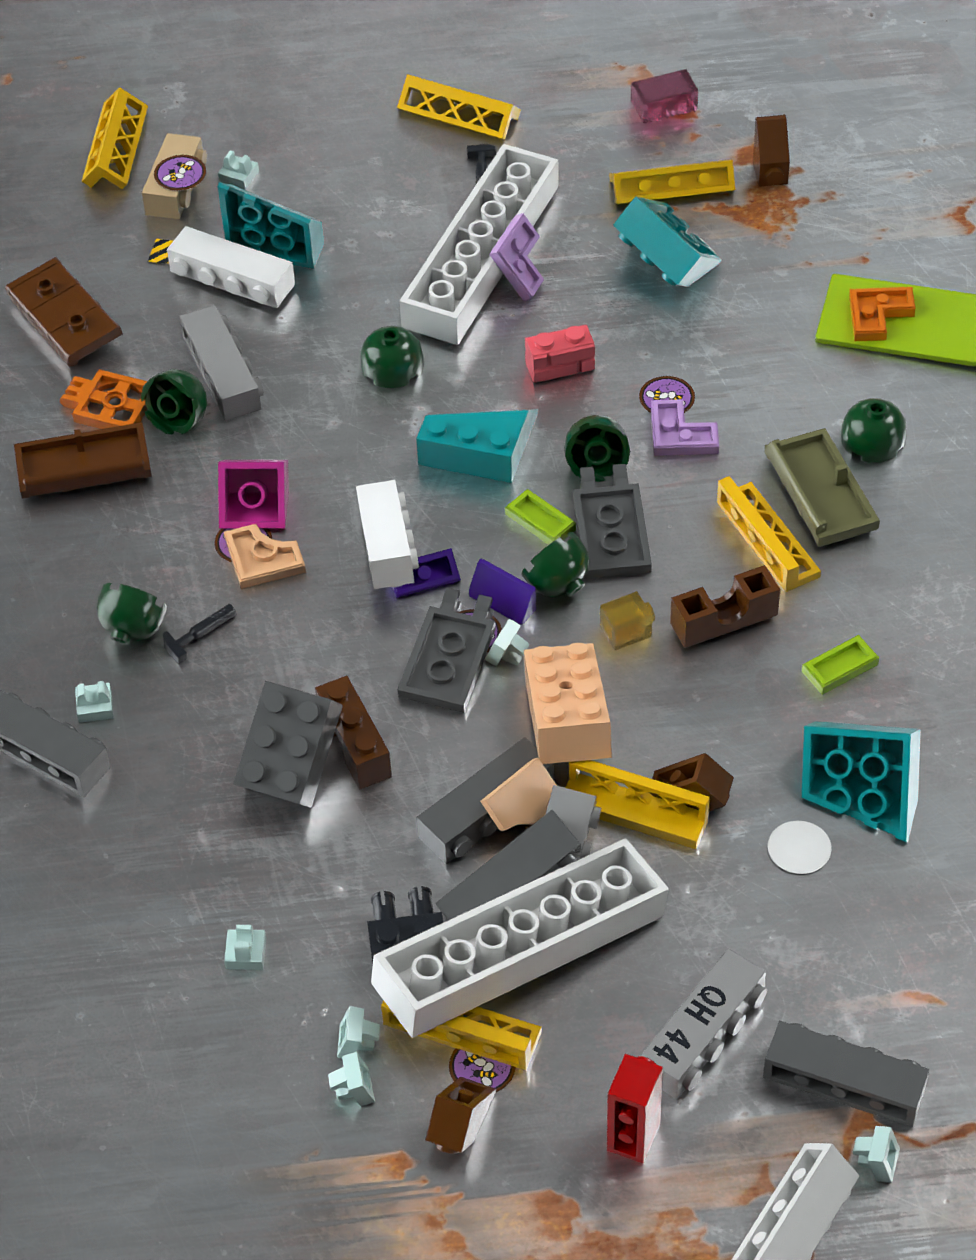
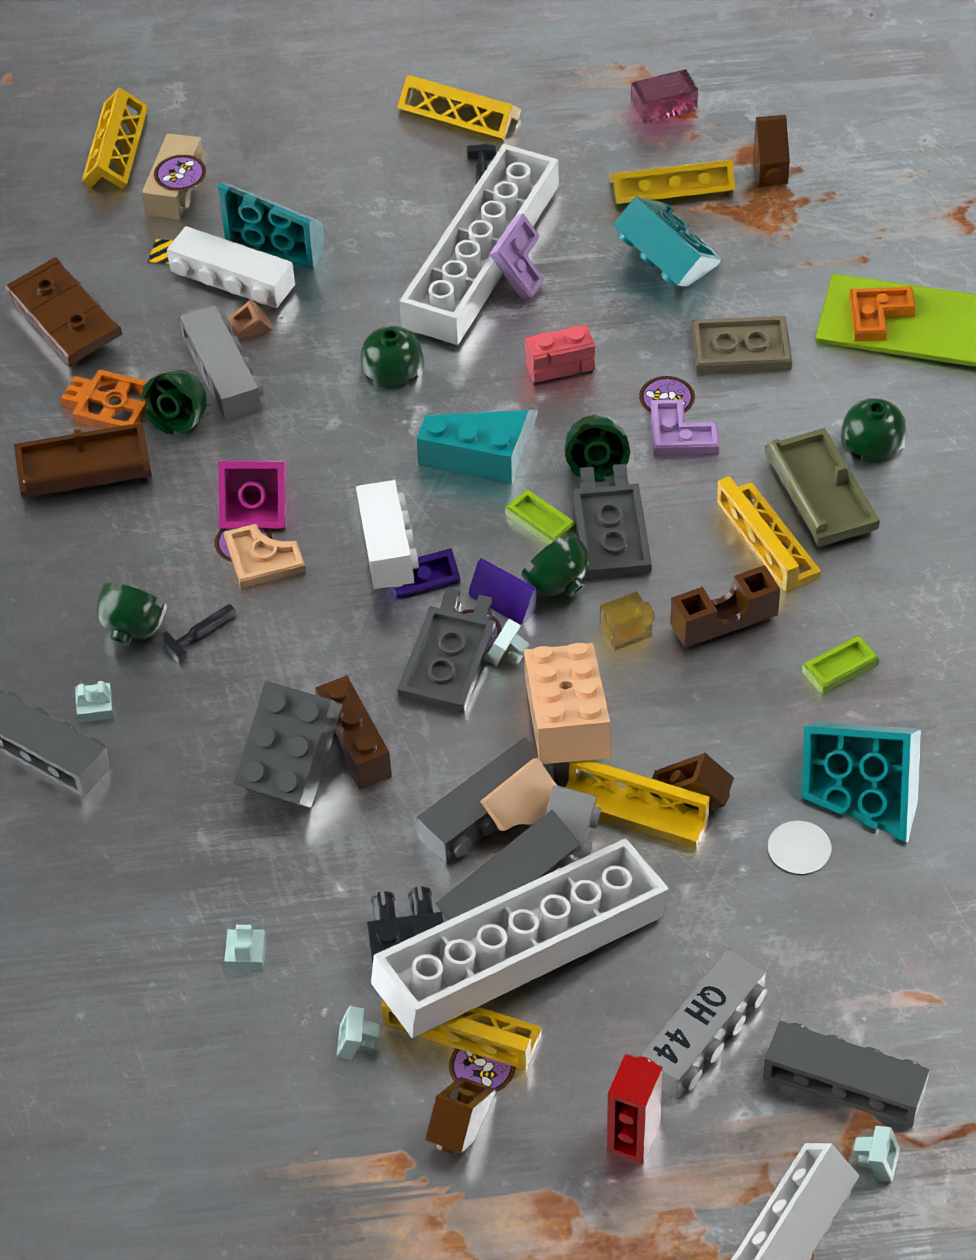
light aqua tile [218,150,259,190] -> none
light aqua tile [328,1052,375,1107] -> none
none -> nougat slope [227,299,273,341]
none -> dark tan tile [691,316,792,373]

